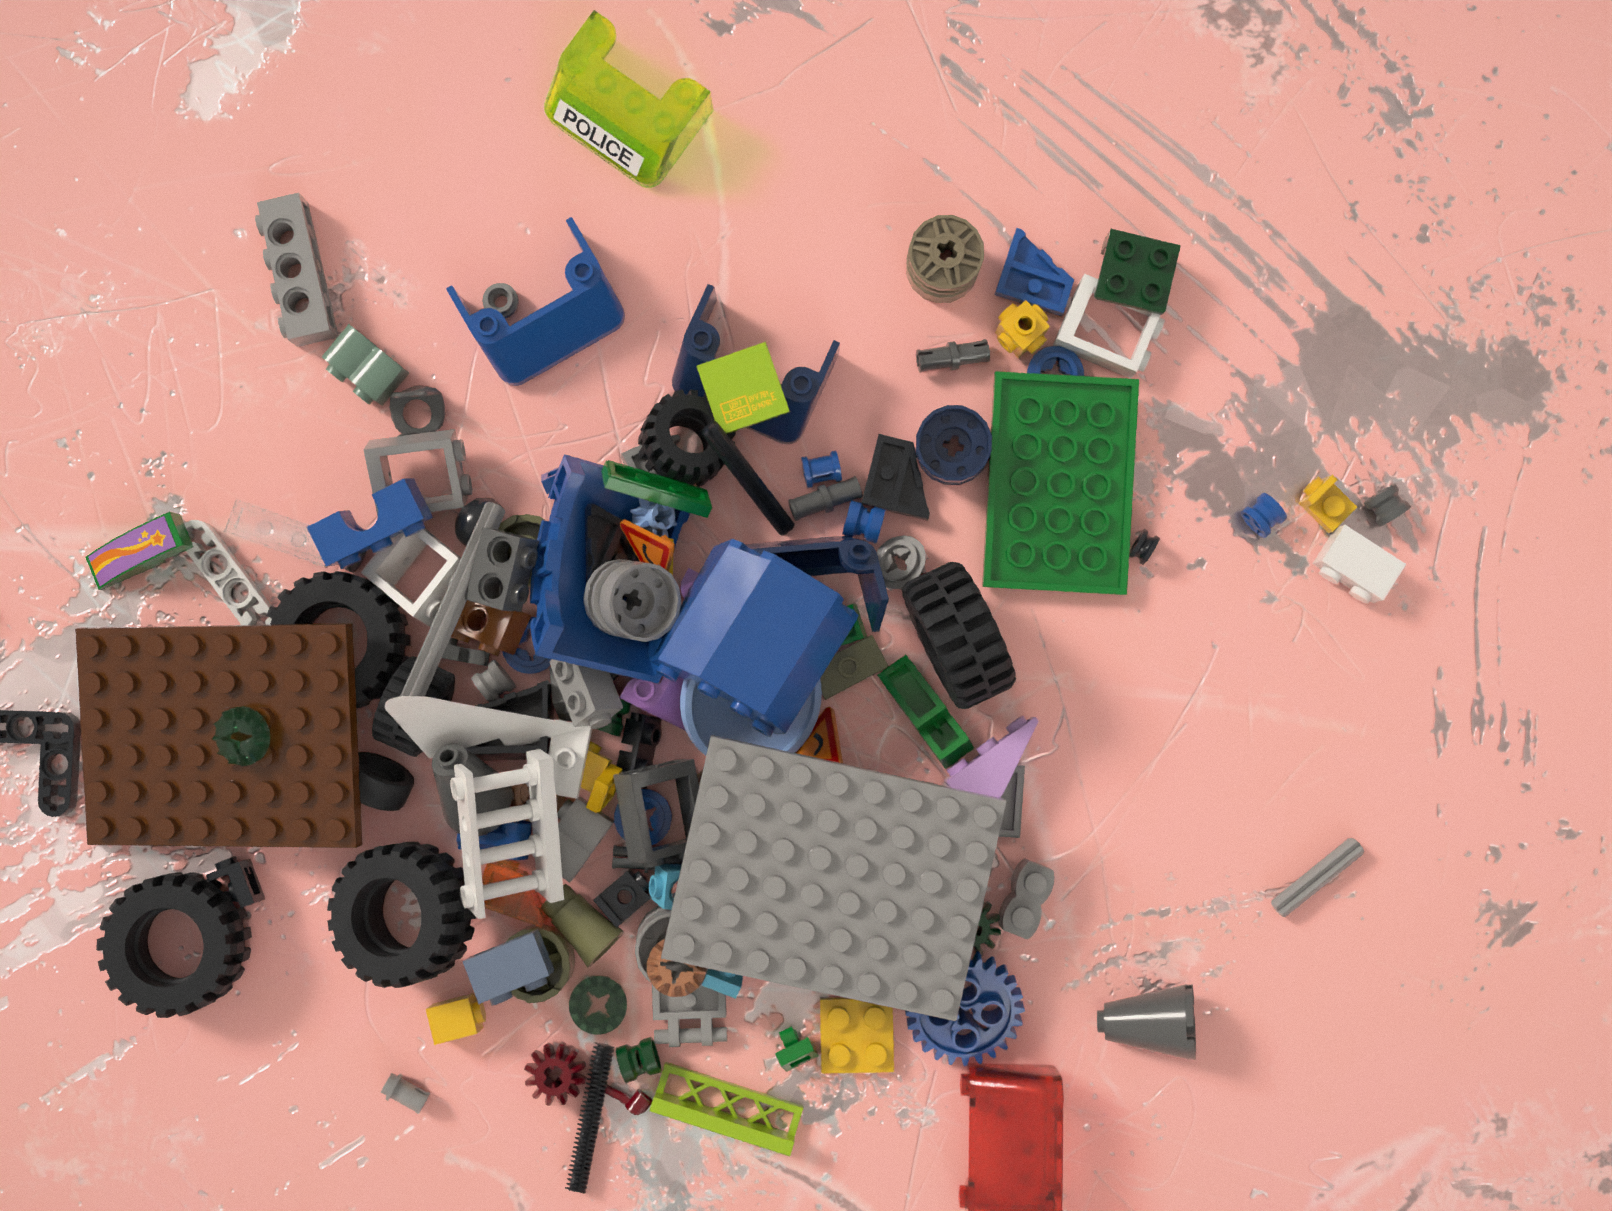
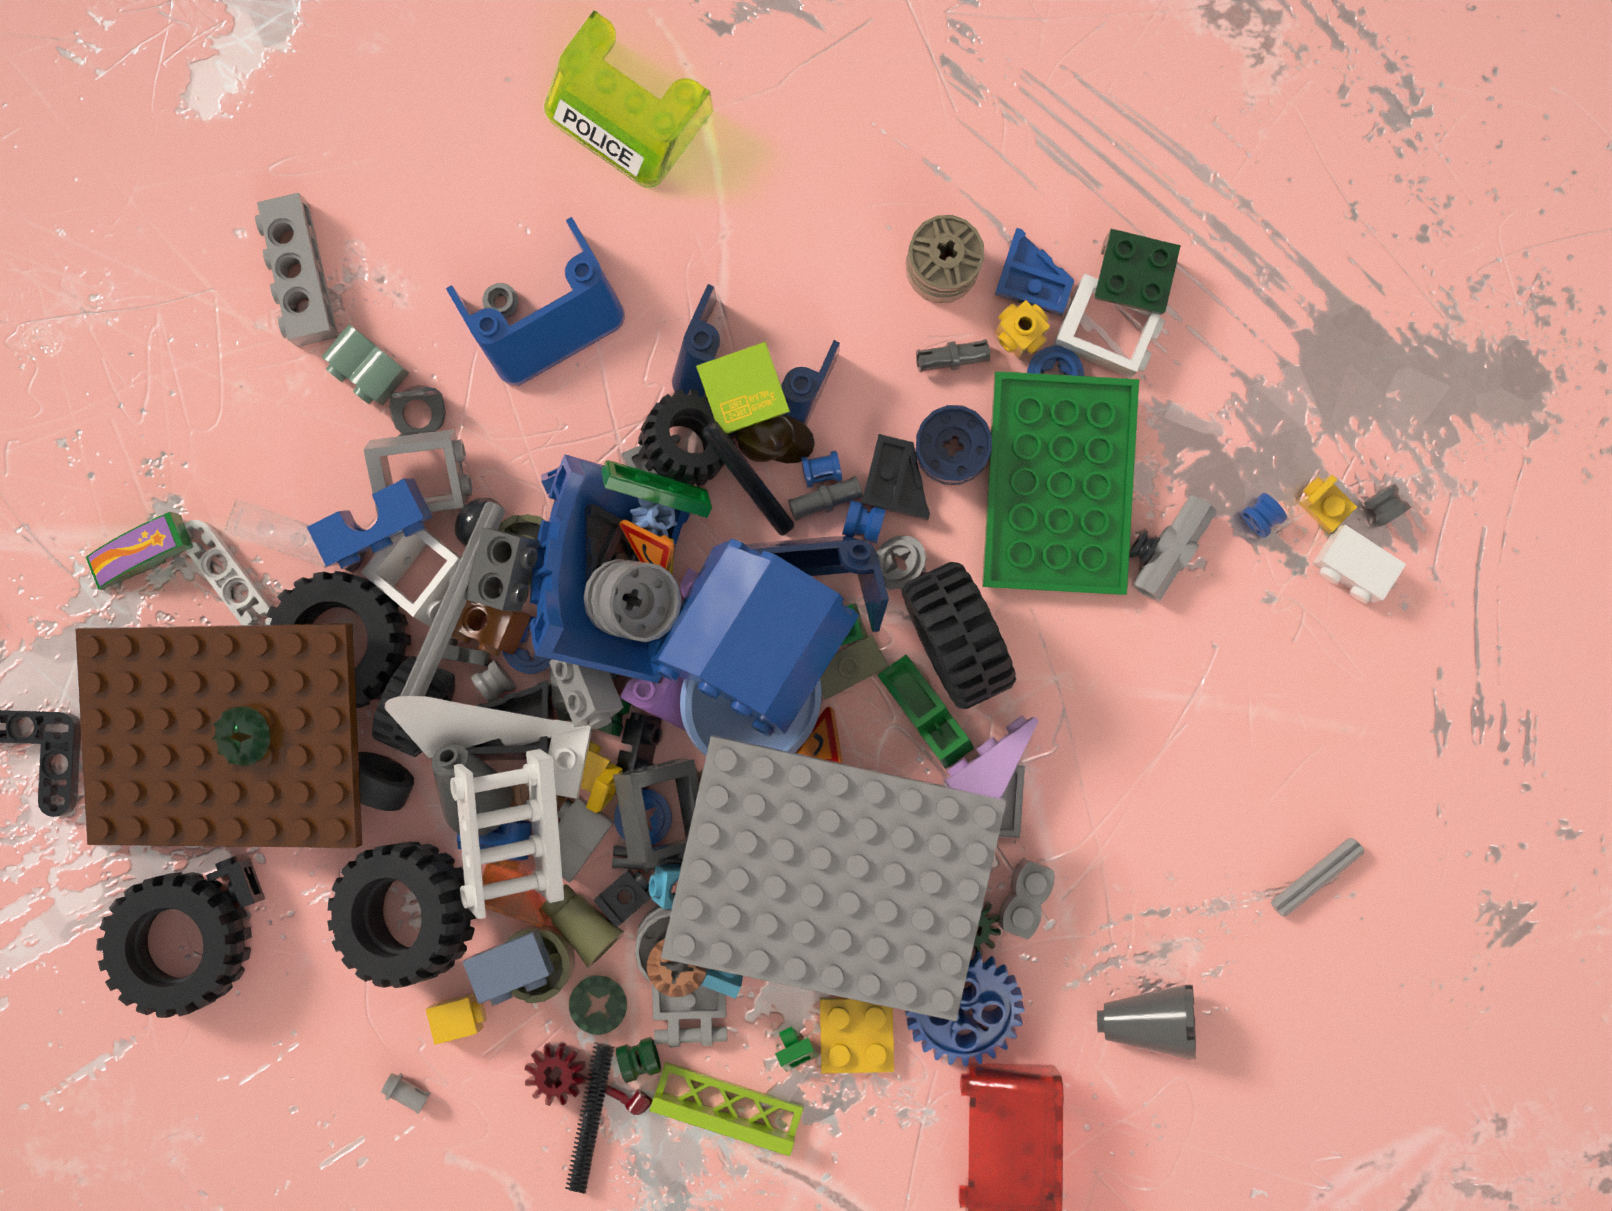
none -> dark brown piece [735,414,815,464]
none -> light grey piece [1132,494,1217,602]

